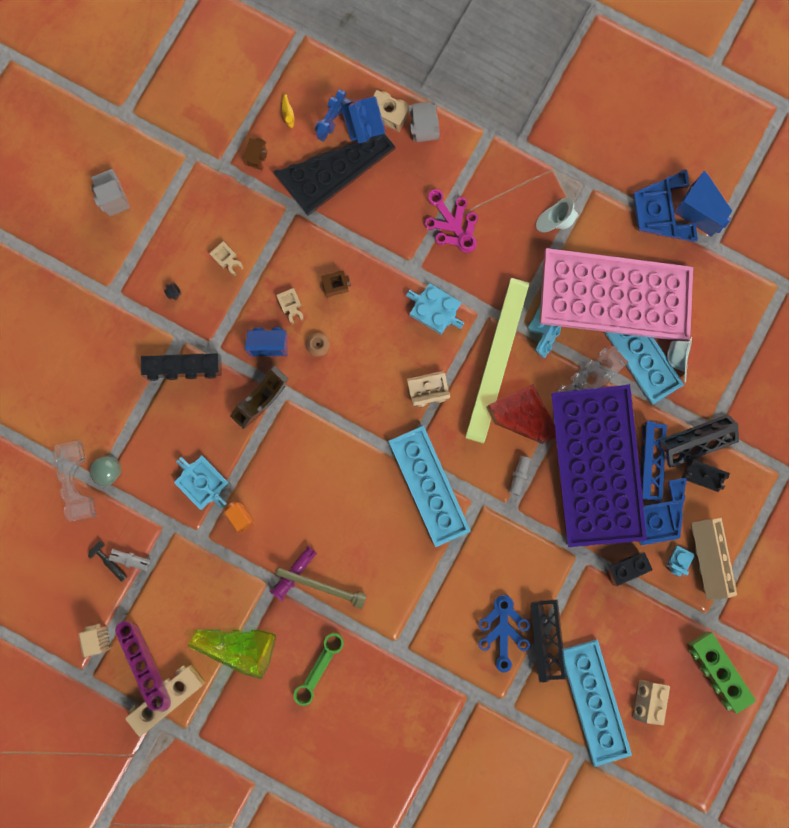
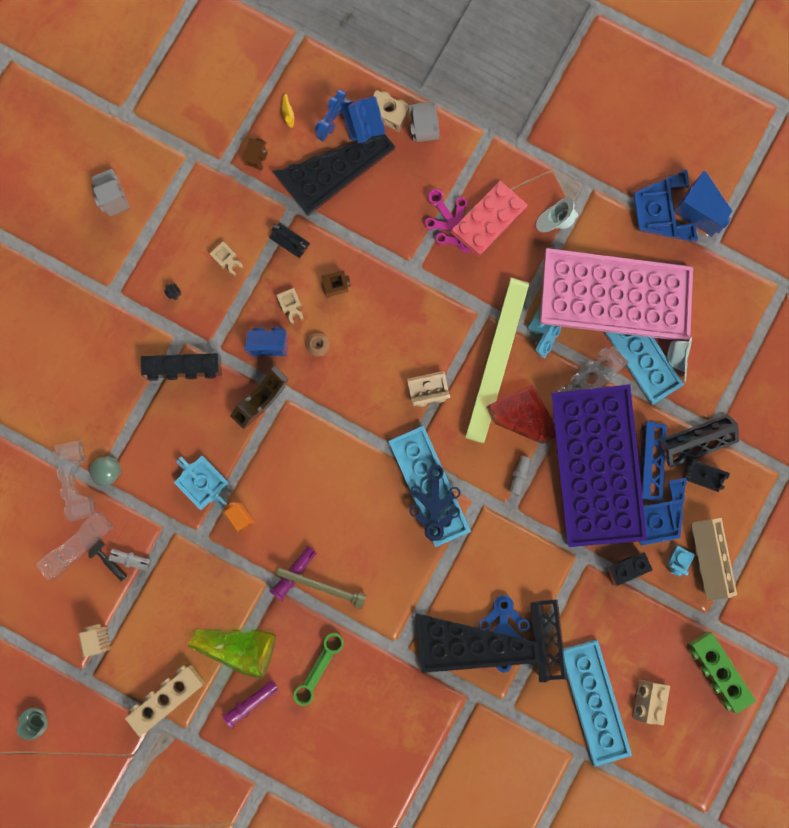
magenta beam [115,621,171,712] -> none
medium azure plate [406,283,464,335] -> none
none -> sand green hair [16,707,48,741]
none -> clear arch [35,512,114,580]
none -> magenta pin [222,680,279,729]
none -> black hinge [269,223,310,259]
none -> dark blue plant [409,465,461,541]
none -> black wing [416,613,540,673]
none -> coral plate [451,181,528,257]

